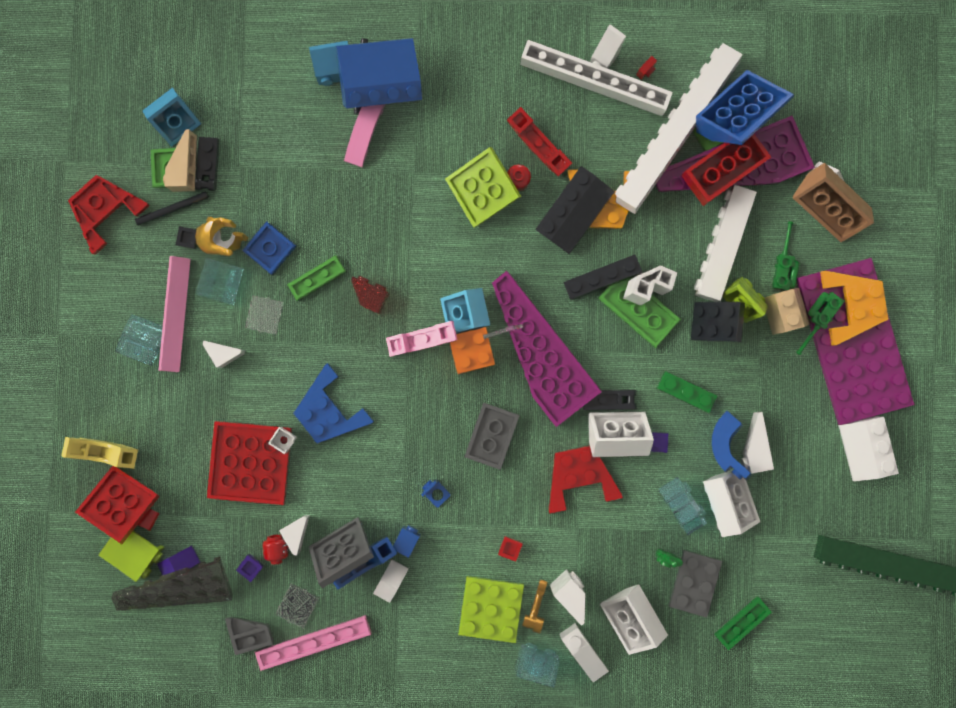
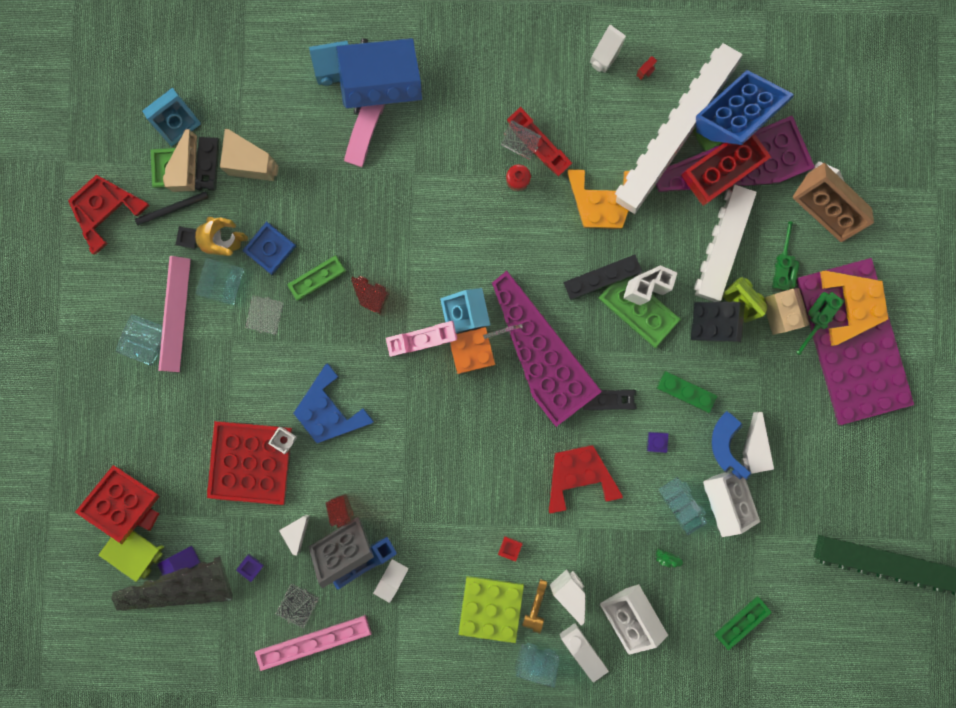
light yellow arch [62,437,138,469] -> none
white slope [203,341,245,368] -> none
dark grey wing [225,617,274,655] -> none
red head [263,535,289,565] -> none
blue brick [393,525,421,558] -> none
blue bracket [421,479,450,508] -> none
lime plate [445,147,521,228] -> none
dark grey plate [464,403,520,470] -> none
white brick [520,40,673,116] -> none
black slope [535,166,615,255] -> none
white slope [589,412,654,457] -> none
dark grey plate [668,550,722,617] -> none
white slope [838,416,899,481] -> none
none -> tan slope [220,129,278,181]
none -> clear red slope [325,494,354,528]
none -> clear piece [501,121,541,160]

